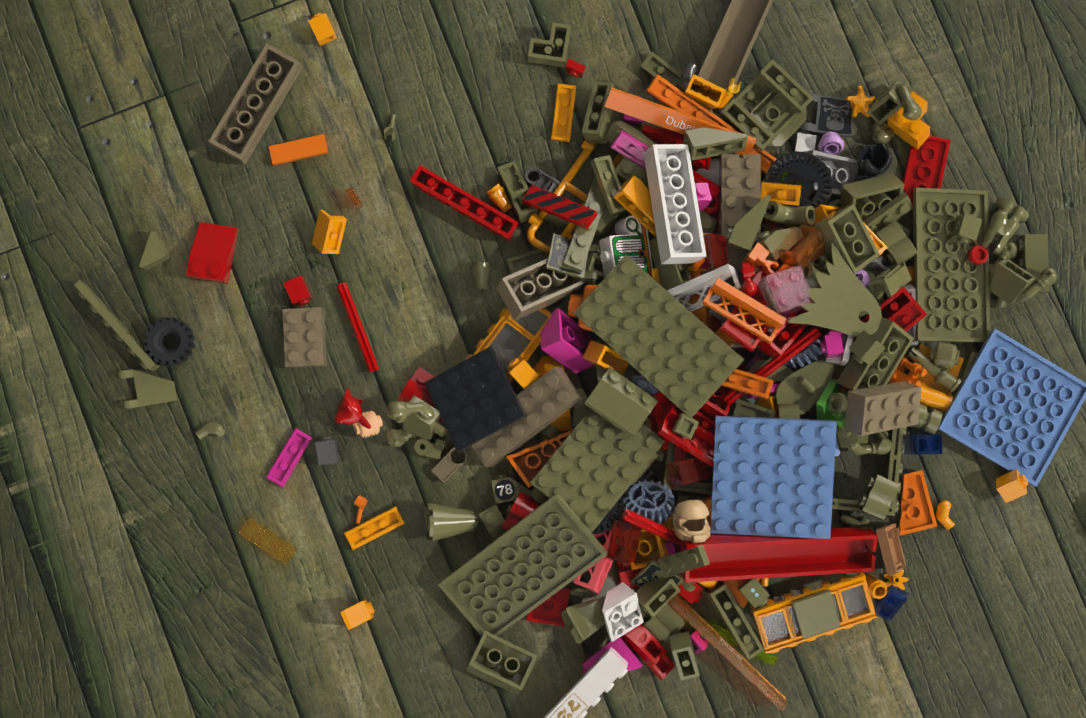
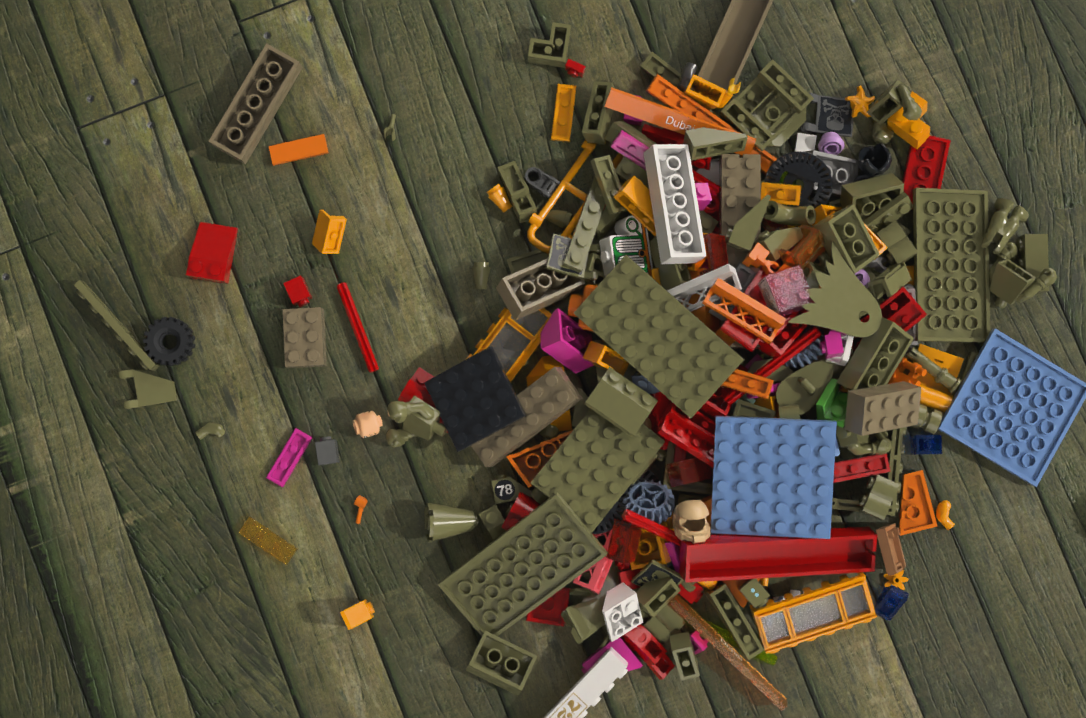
olive slope [139,231,171,270] -> none
light orange brick [308,13,337,46] -> none
red animal [334,388,371,429] -> none
light orange tile [344,506,405,550] -> none
clear orange tile [345,187,363,210] -> none
red brick [410,165,519,242] -> none
olive leg [414,439,445,460] -> none
dark tan piece [431,447,468,483] -> none
light orange brick [507,356,539,389] -> none
red tile [522,185,597,230] -> none
olive plate [658,545,710,578] -> none
olive tile [672,413,699,440] -> none
red plate [740,262,757,296] -> none
olive tile [791,589,841,639] -> none
olive tile [828,393,848,413] -> none
olive arm [840,513,870,527] -> none
olive brick [848,330,886,366] -> none
light orange cone [866,574,887,599] -> none
olive head [930,342,960,369] -> none
olive brick [950,213,982,245] -> none
red tile [968,245,988,265] -> none
light orange brick [996,469,1028,503] -> none
none -> red tile [833,453,890,483]

